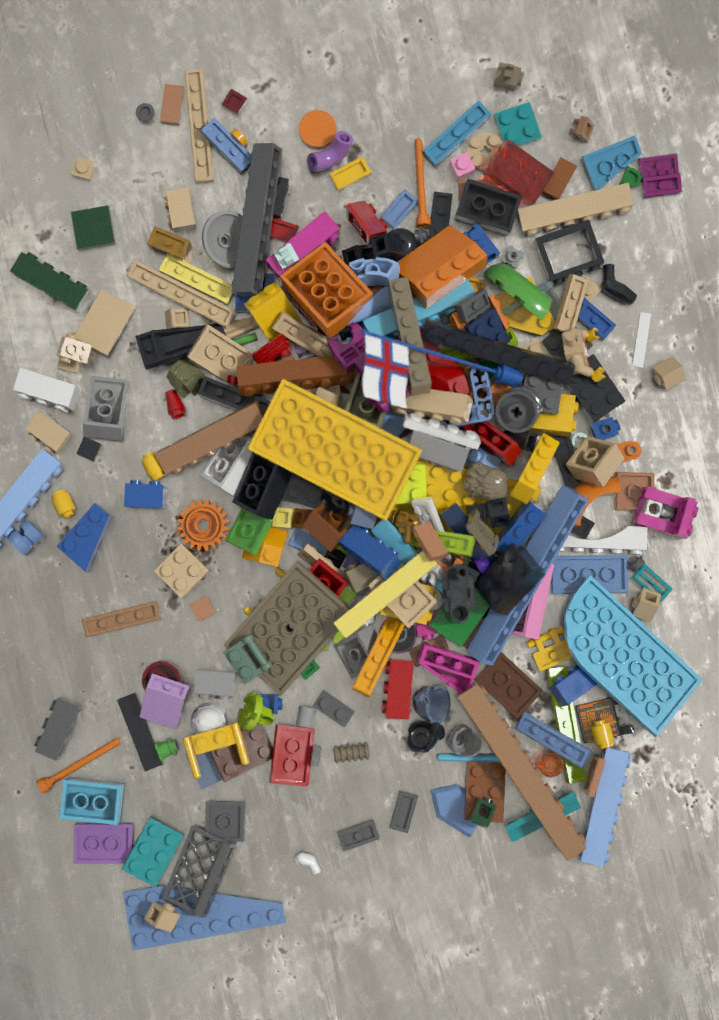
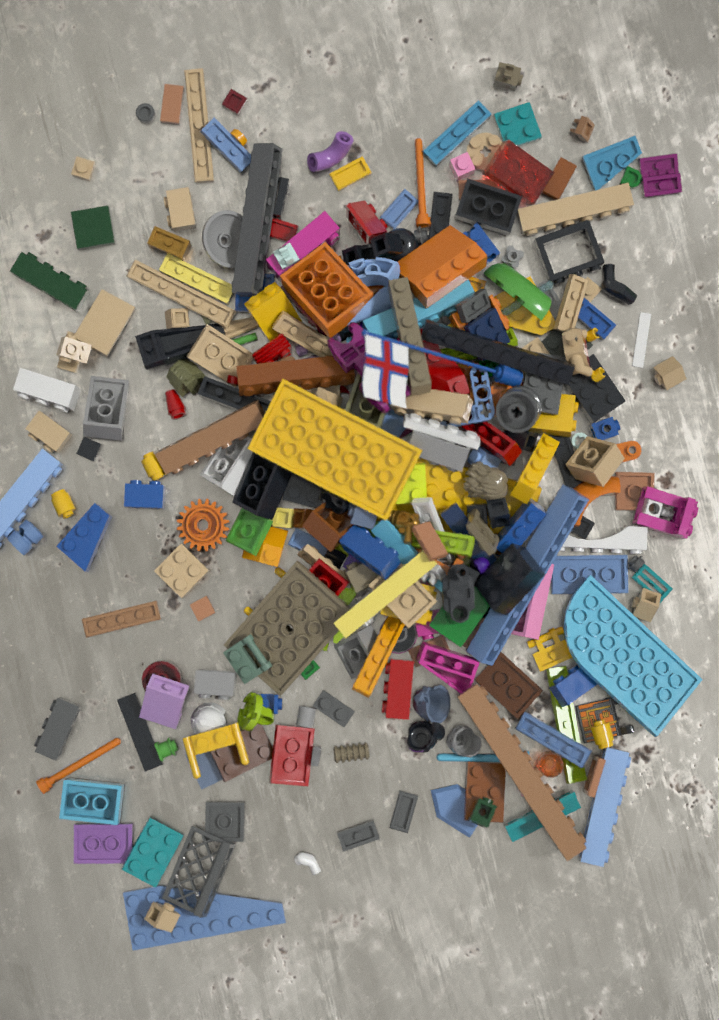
orange tile [299,110,337,148] -> none

